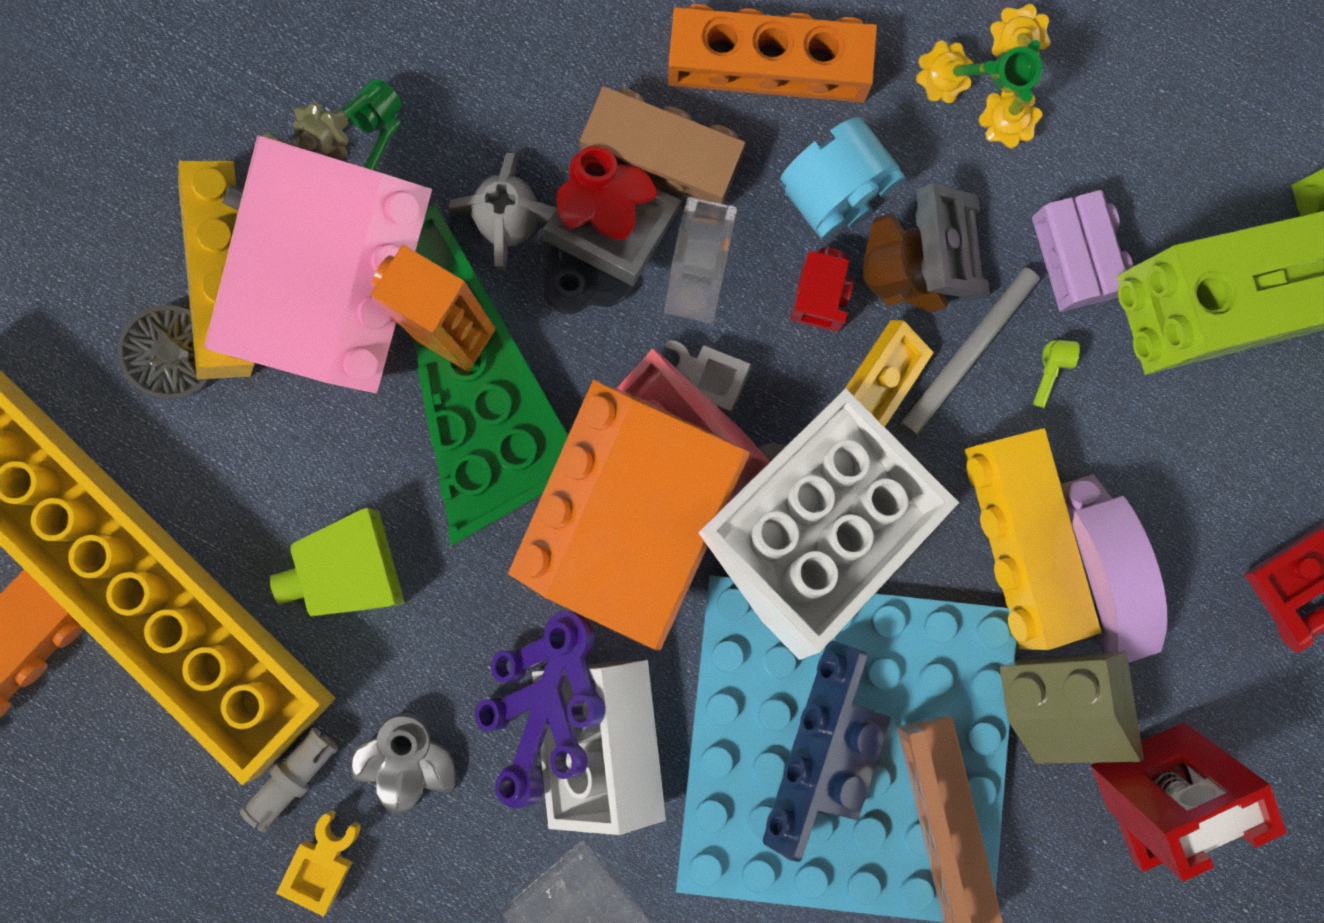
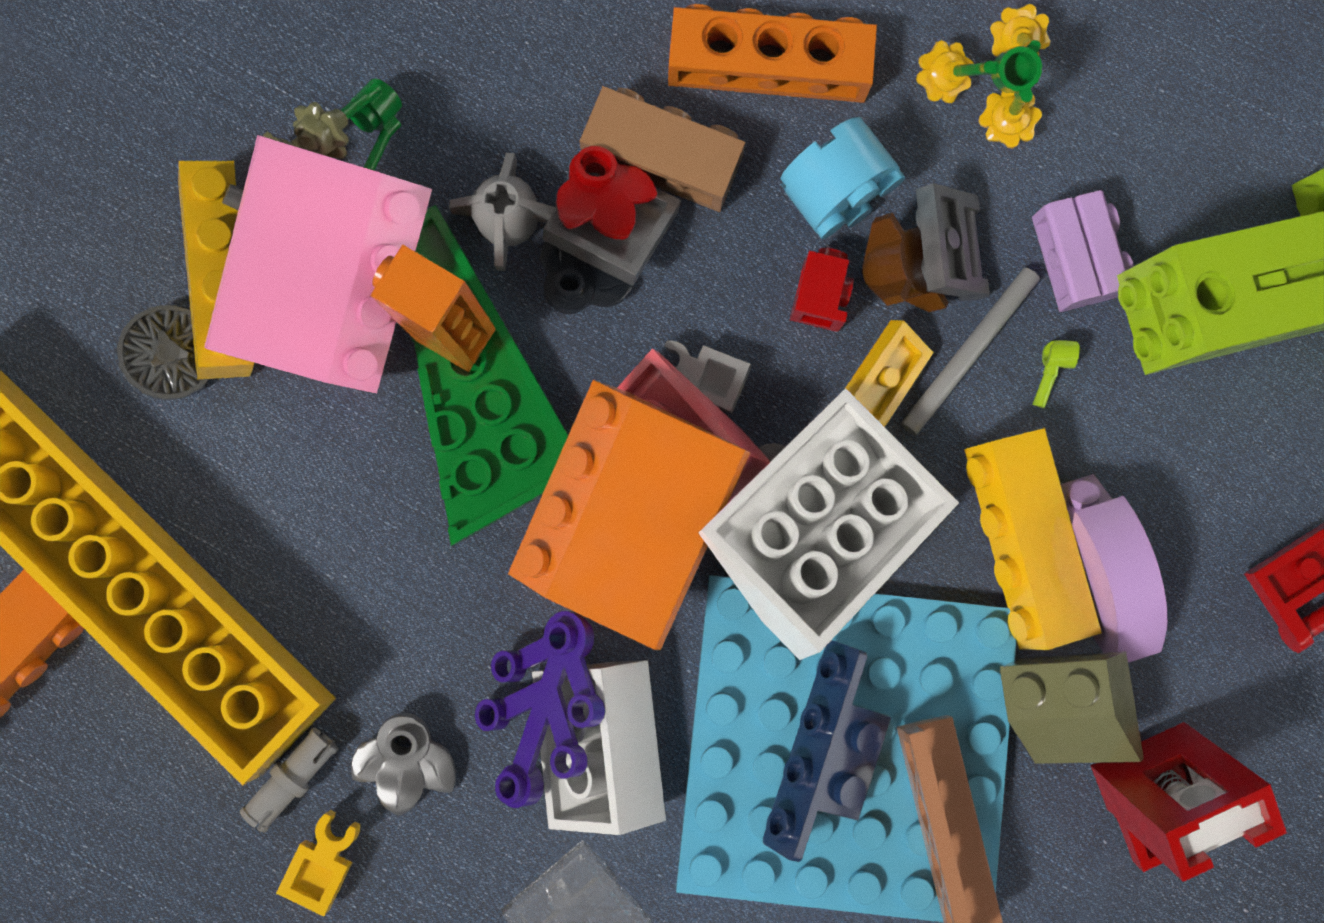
lime torso [270,508,405,616] -> none
clear brick [664,197,738,324] -> none

